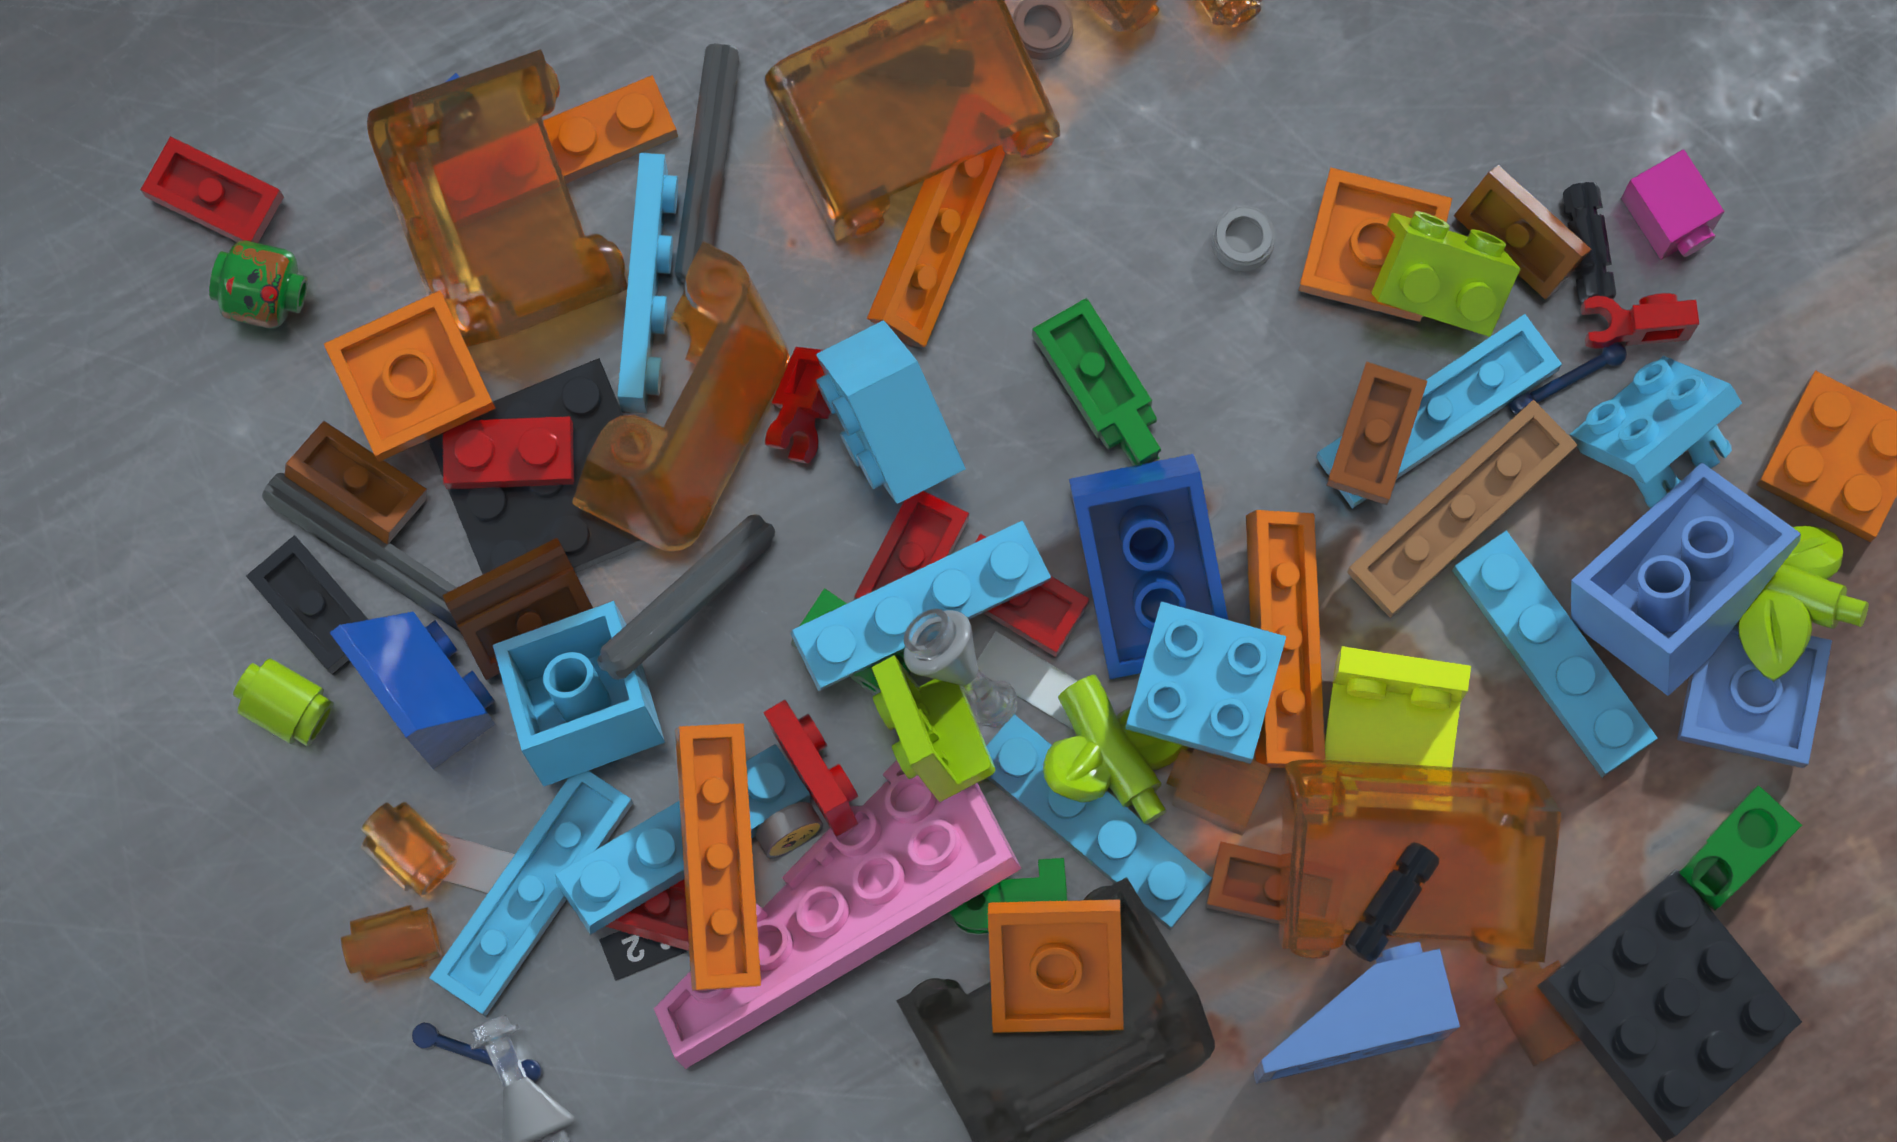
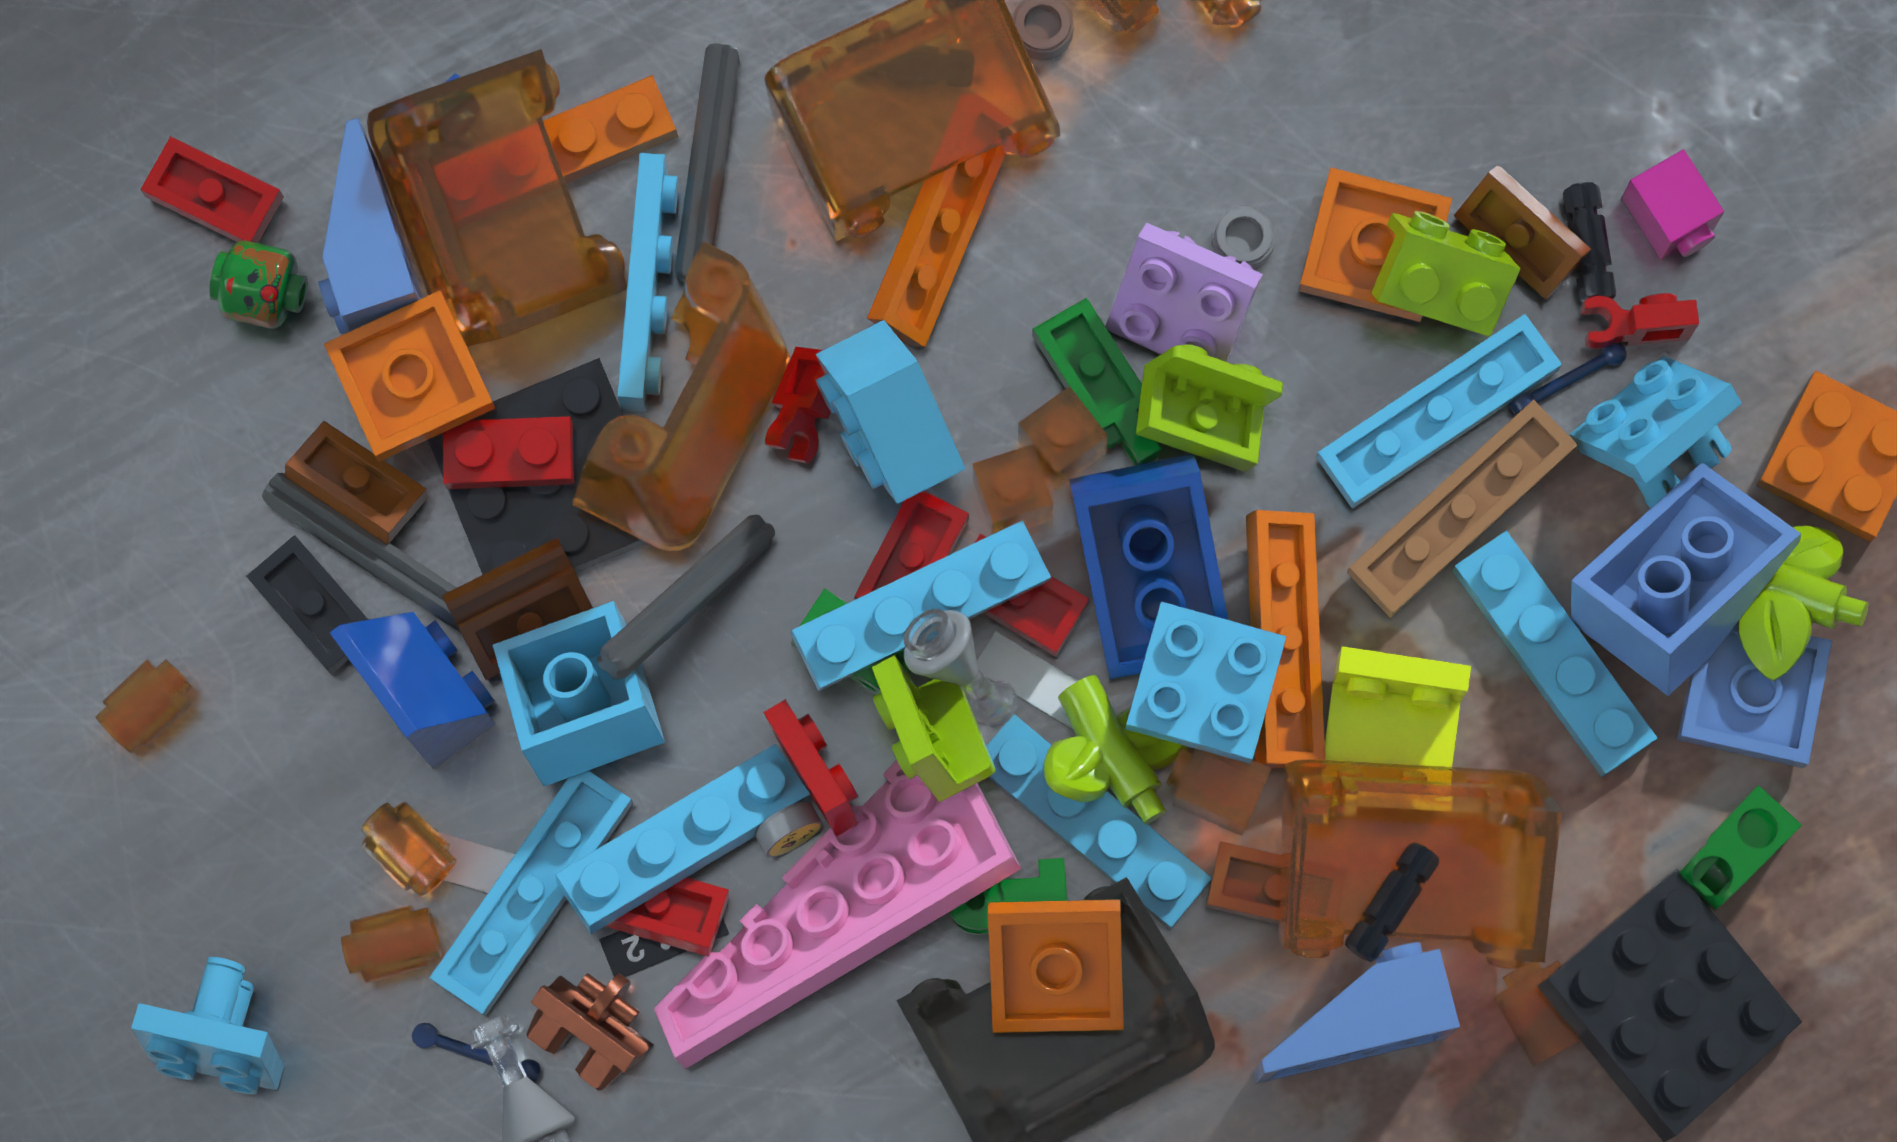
lime brick [233,658,334,746] -> none
orange plate [675,723,761,991] -> none
dark orange plate [1326,361,1428,505] -> none
none -> clear orange brick [95,658,193,753]
none -> medium azure plate [131,957,284,1094]
none -> medium blue slope [318,118,423,334]
none -> copper hips [526,973,654,1091]
none -> clear orange brick [972,444,1054,535]
none -> clear orange brick [1018,386,1108,490]
none -> lavender plate [1105,223,1263,362]
none -> lime bracket [1136,345,1283,472]

